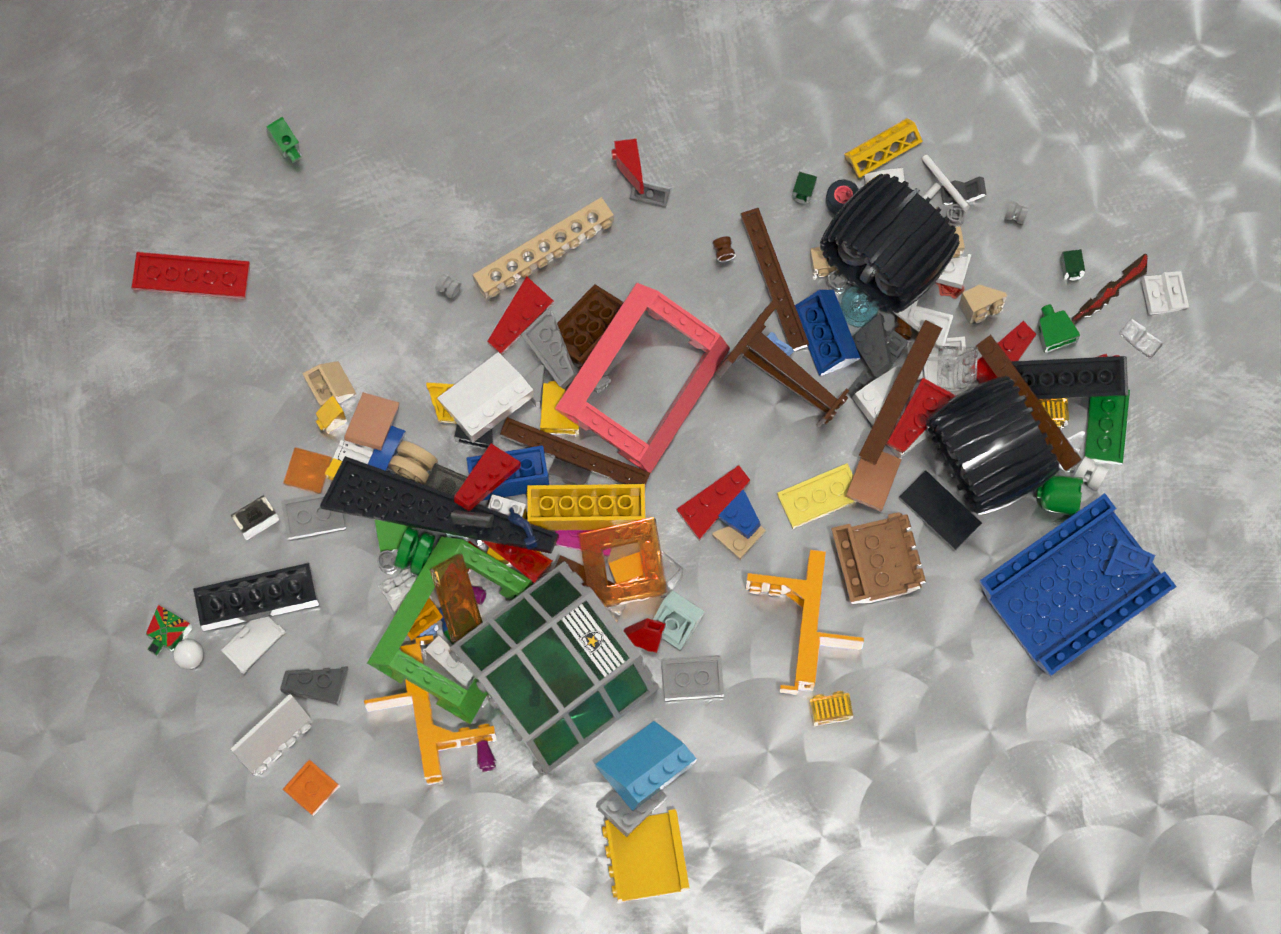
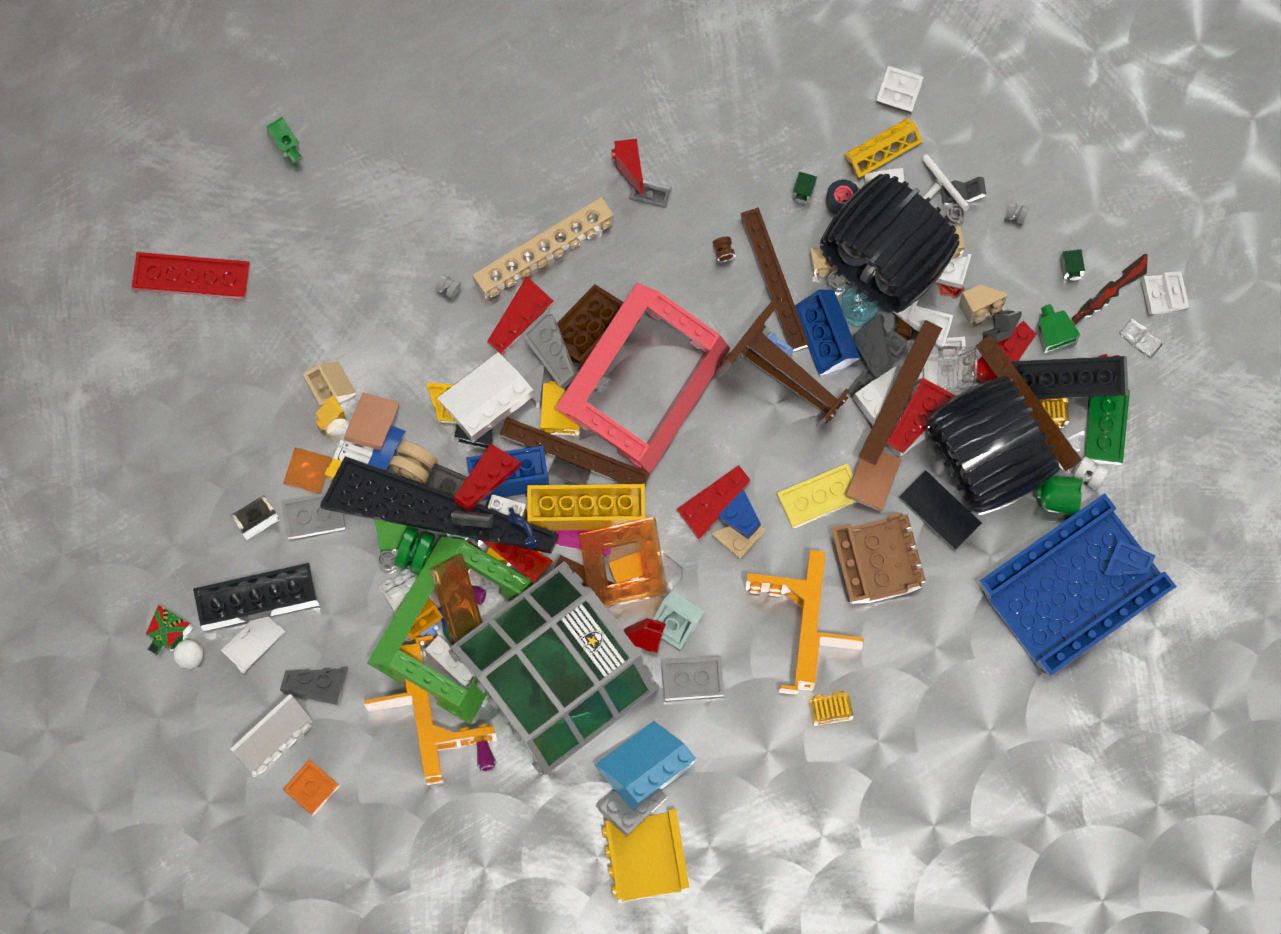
none -> white slope [876,66,924,112]
none -> dark grey slope [982,309,1022,342]

